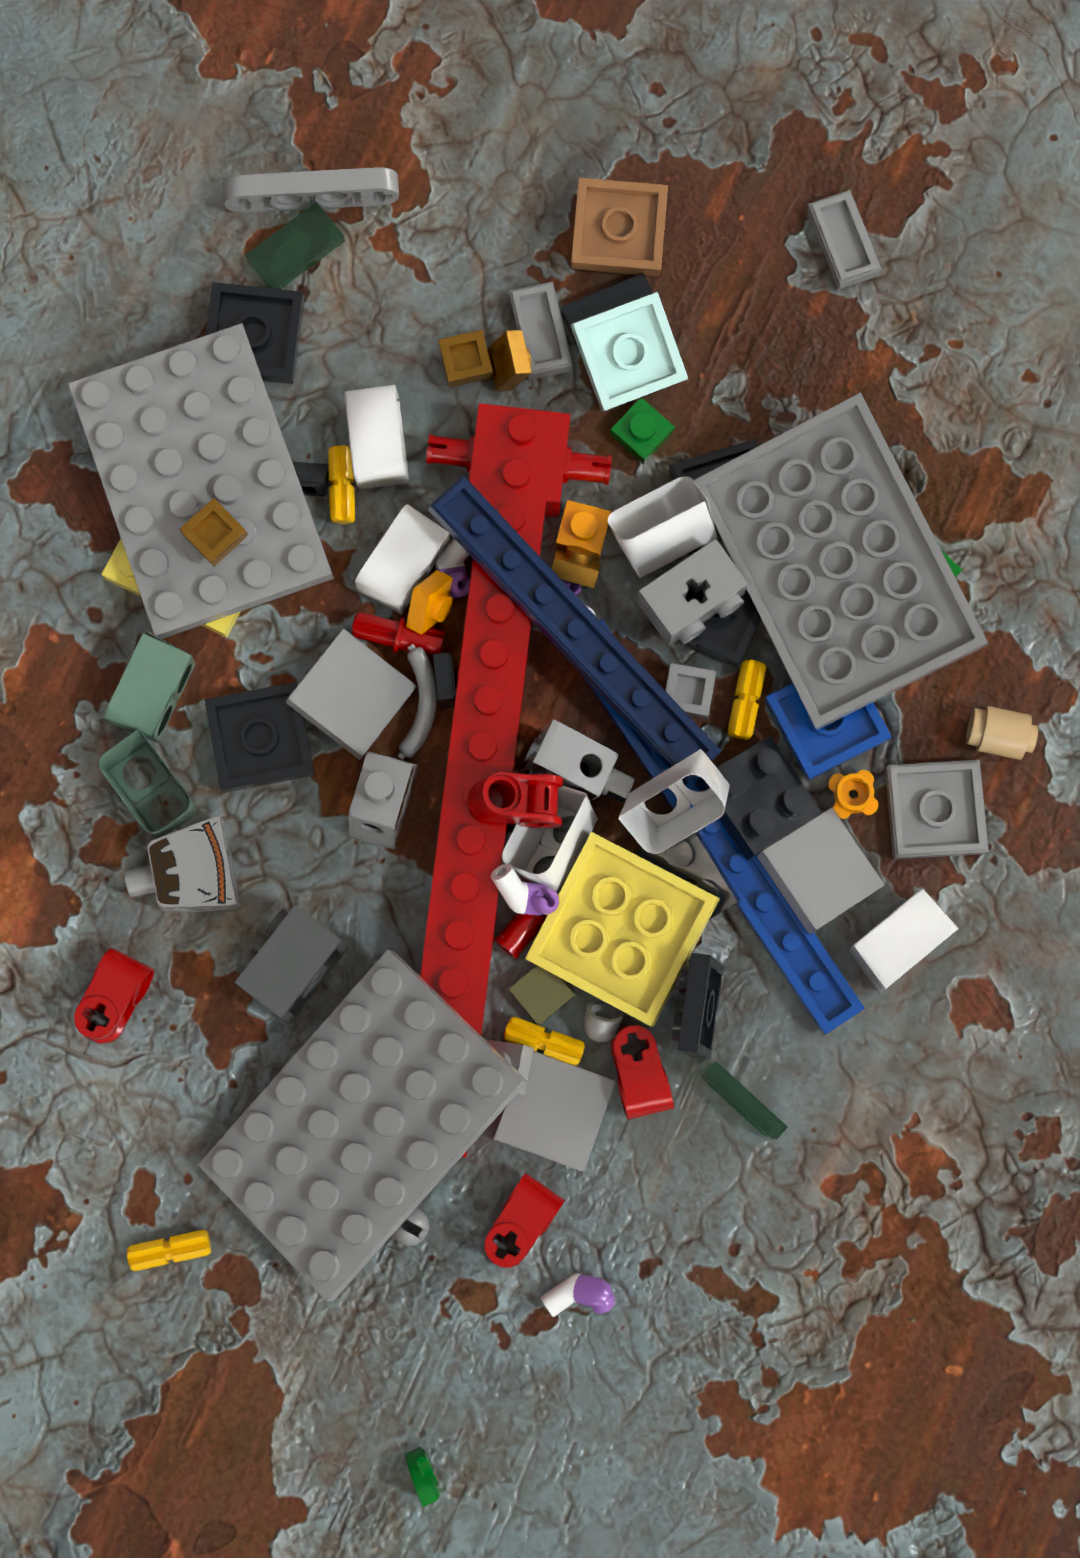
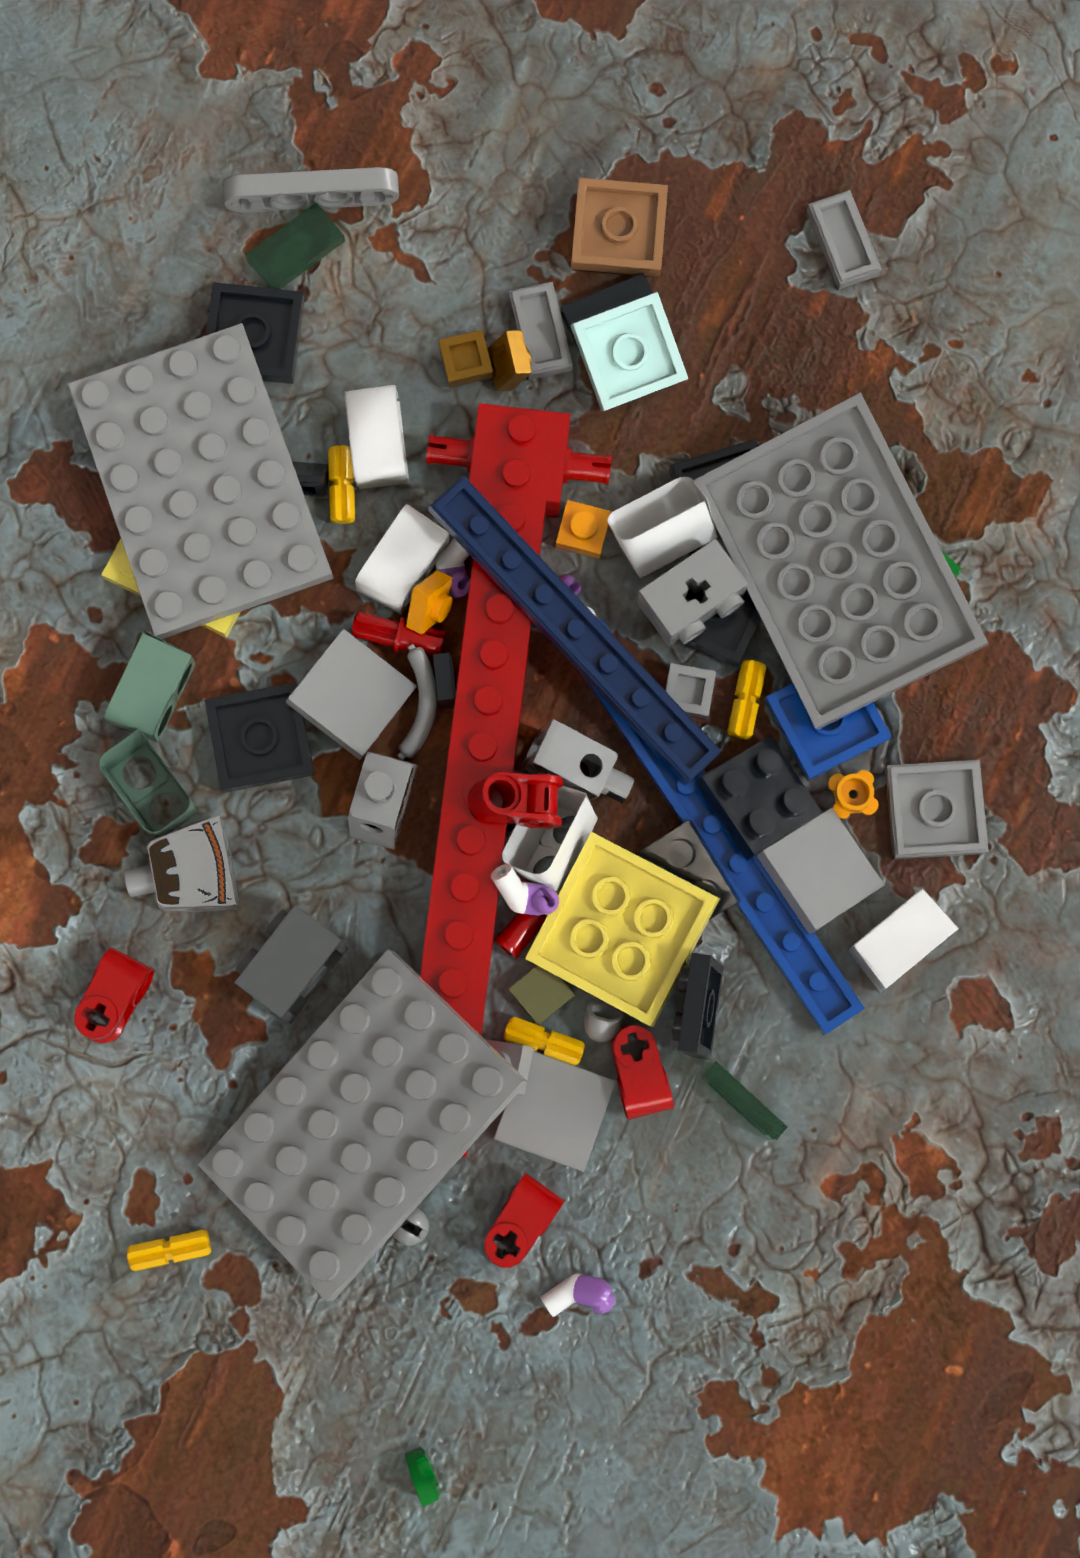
pearl gold plate [179,498,248,567] -> none
pearl gold plate [551,546,601,589] -> none
green plate [610,397,675,464] -> none
white piece [618,749,730,854] -> none
tan brick [966,706,1038,760] -> none

